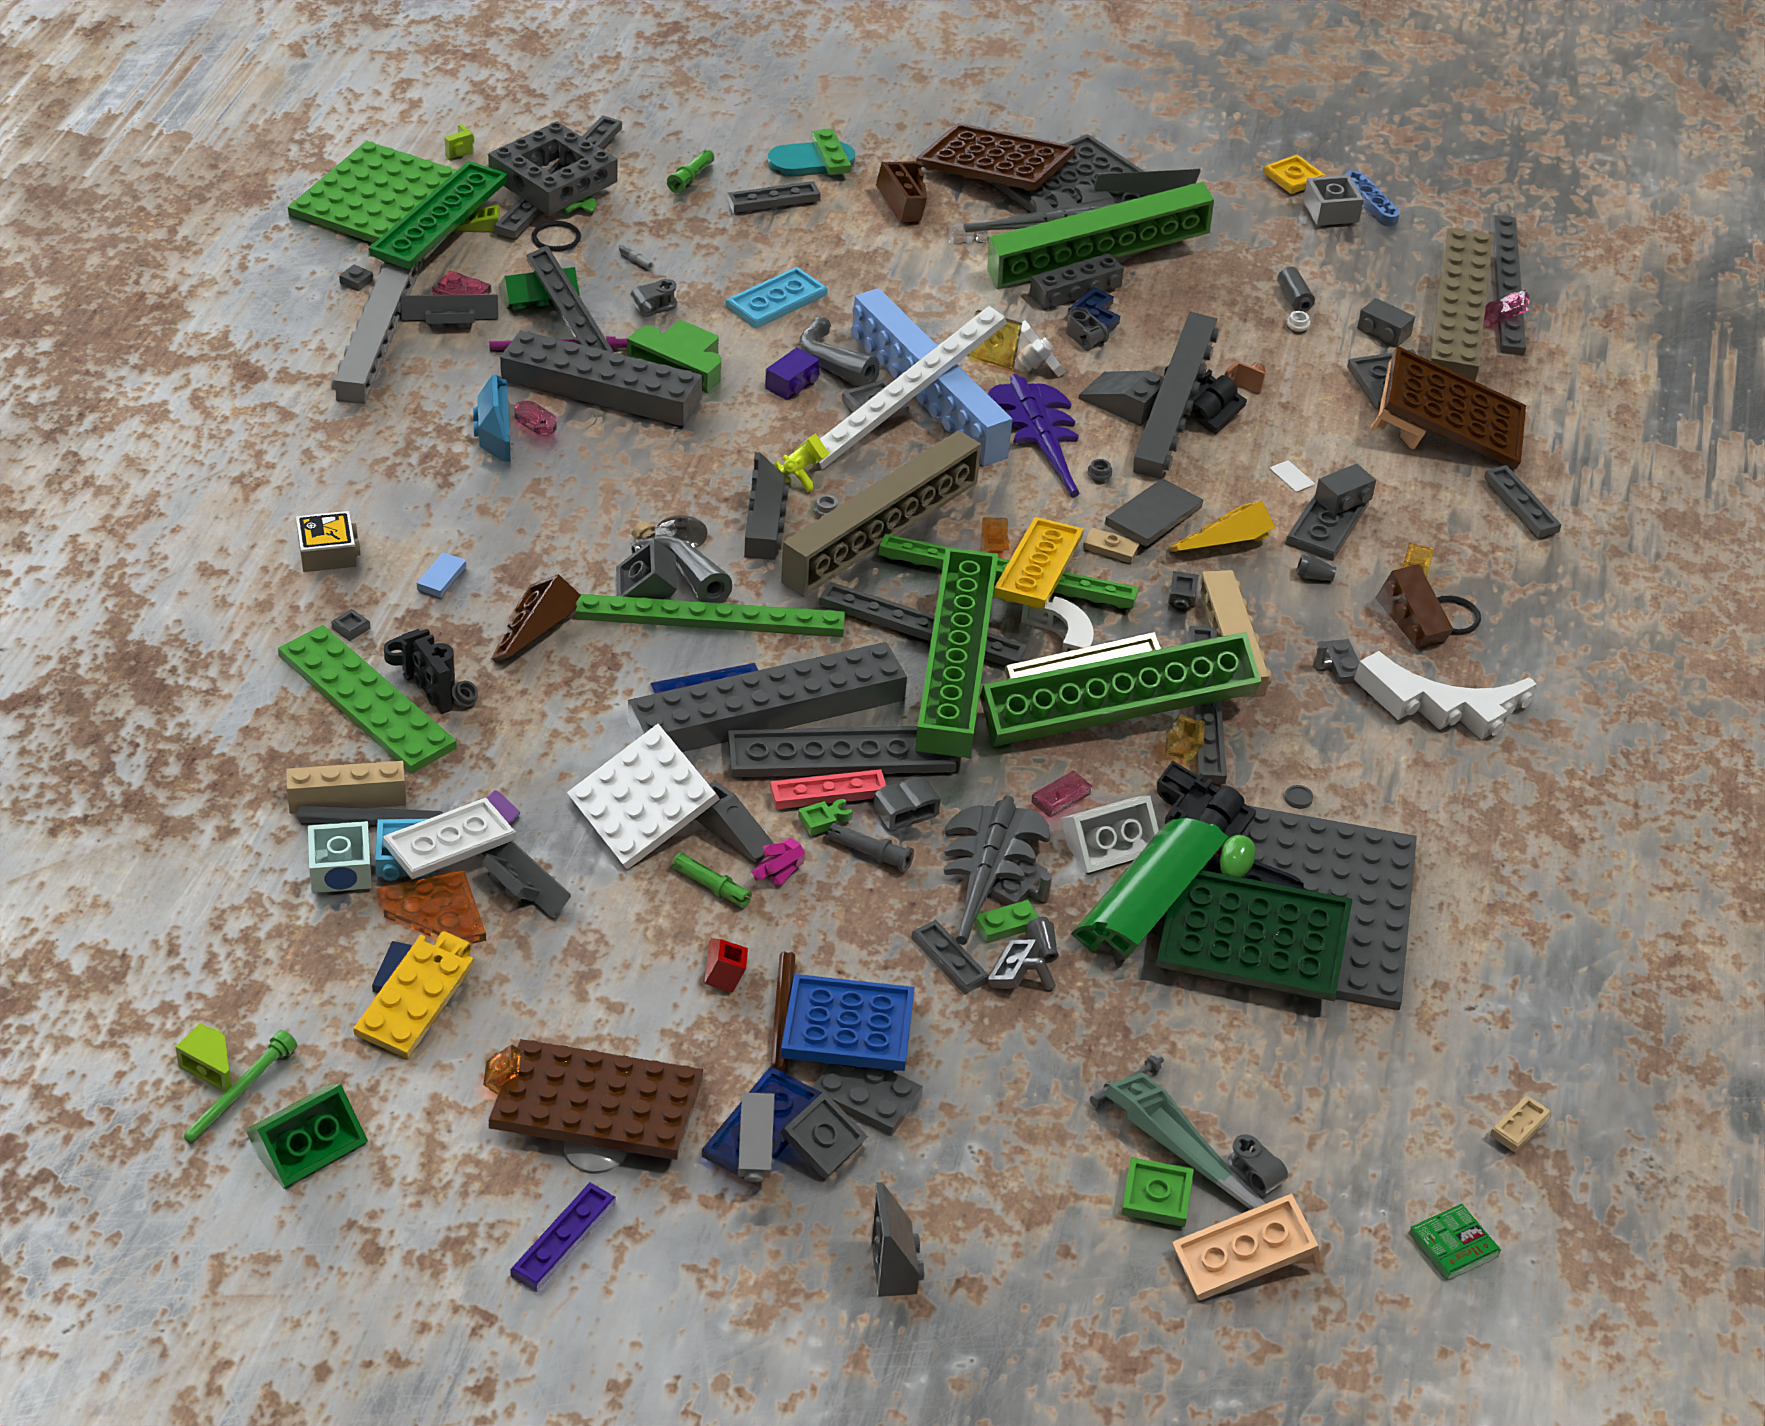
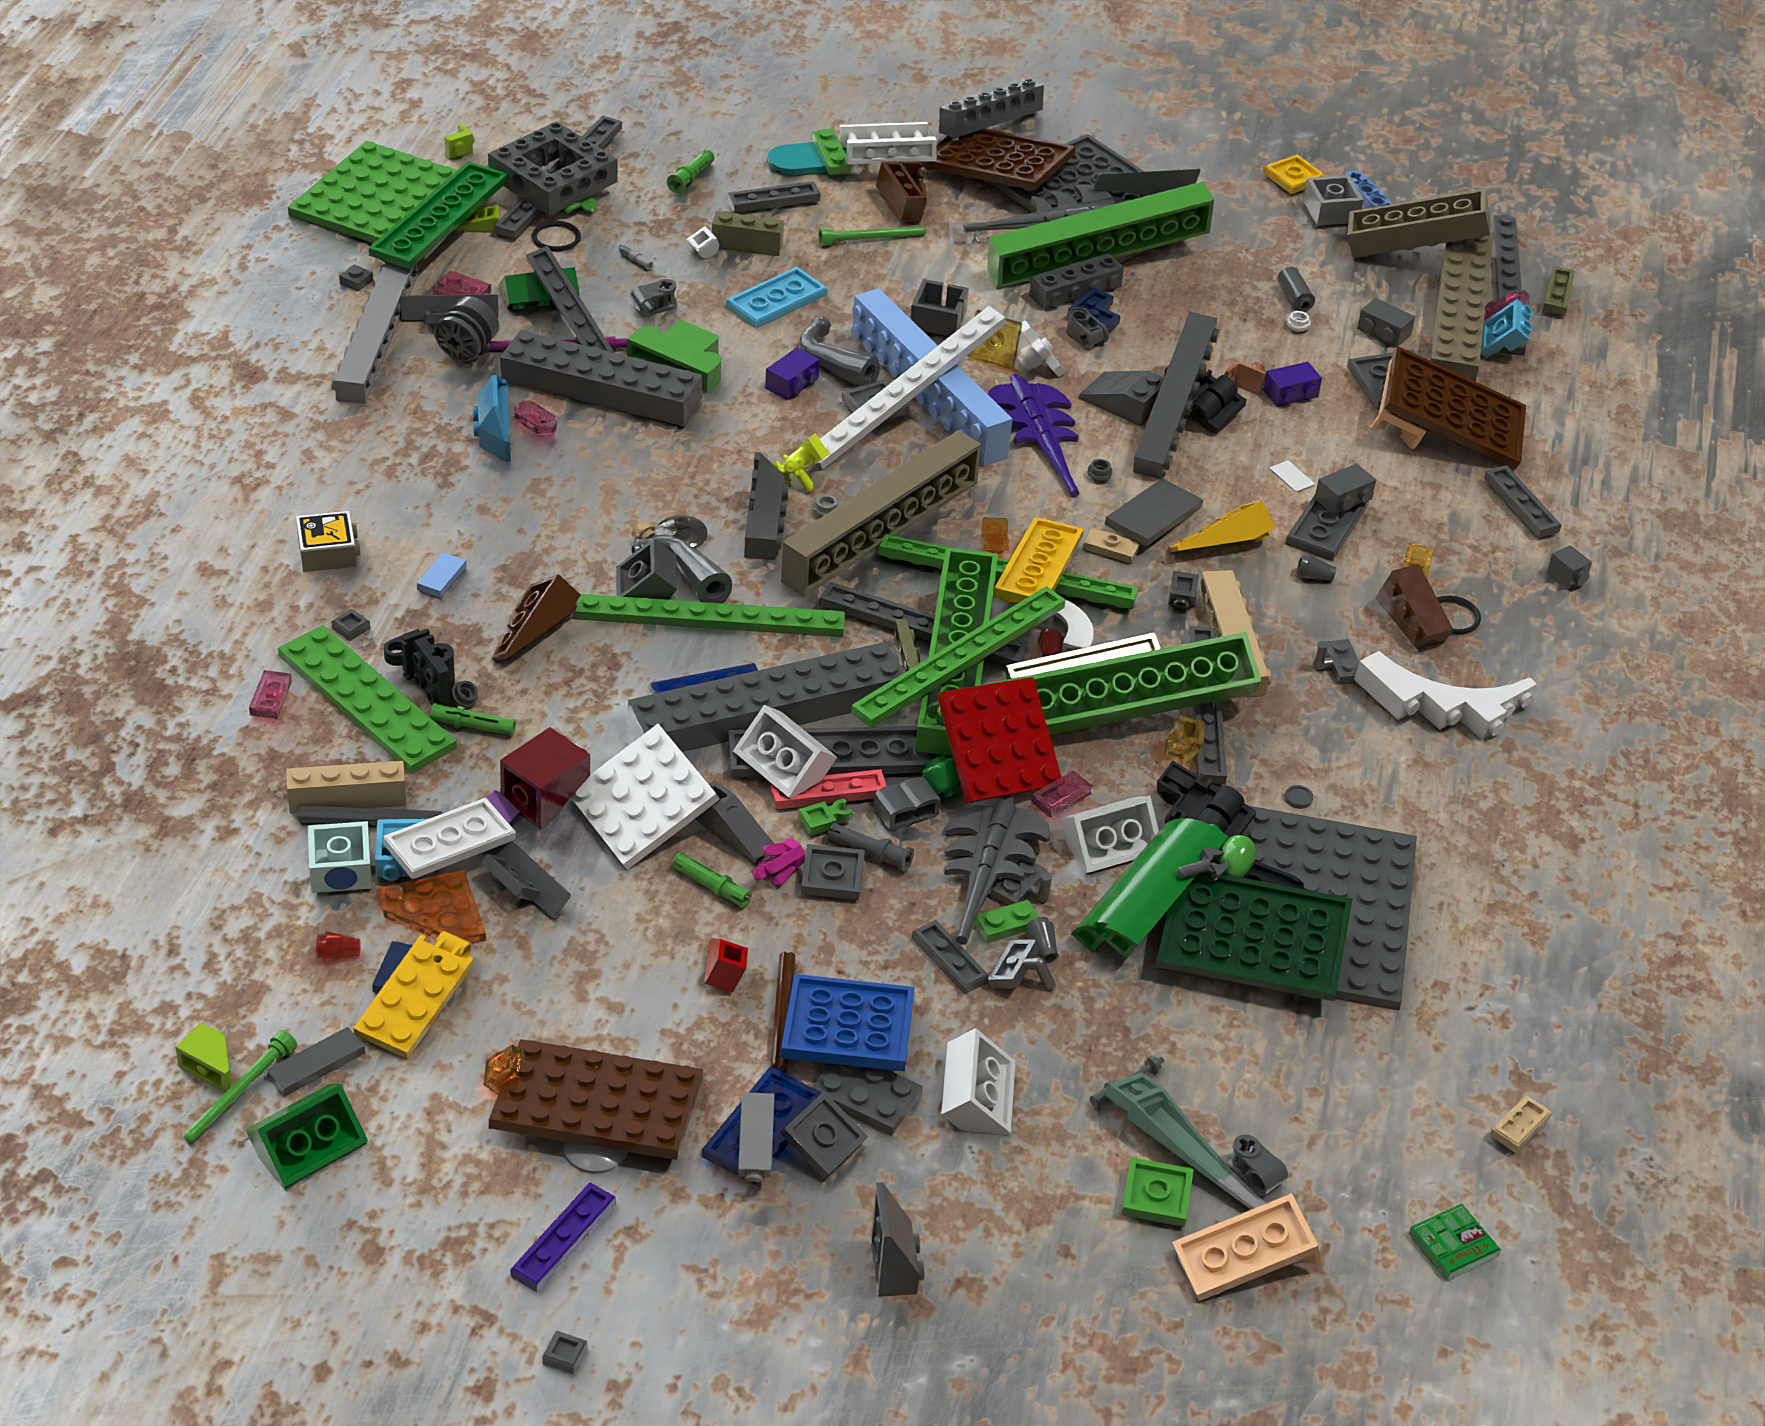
none -> clear pink plate [249,670,292,719]
none -> dark grey tile [267,1027,365,1096]
none -> clear red cone [316,931,361,961]
none -> bright green pin [430,703,516,737]
none -> dark grey wheel [434,296,499,362]
none -> dark red slope [500,727,590,830]
none -> dark grey tile [542,1330,587,1374]
none -> white brick [687,227,719,258]
none -> olive brick [712,211,784,256]
none -> white slope [733,705,837,798]
none -> dark grey plate [801,844,865,900]
none -> bright green piece [818,226,927,246]
none -> white fence [840,122,937,165]
none -> bright green plate [851,586,1066,728]
none -> olive plate [894,619,920,672]
none -> dark grey piece [911,279,969,337]
none -> green head [922,754,961,799]
none -> red plate [937,677,1063,804]
none -> dark grey brick [939,78,1044,138]
none -> white slope [941,1028,1016,1135]
none -> clear red cone [1037,628,1064,657]
none -> dark grey bar [1177,848,1230,881]
none -> dark purple brick [1263,362,1322,407]
none -> dark tan brick [1348,188,1490,258]
none -> medium azure plate [1481,299,1533,358]
none -> olive plate [1542,266,1575,315]
none -> dark grey brick [1547,545,1592,590]

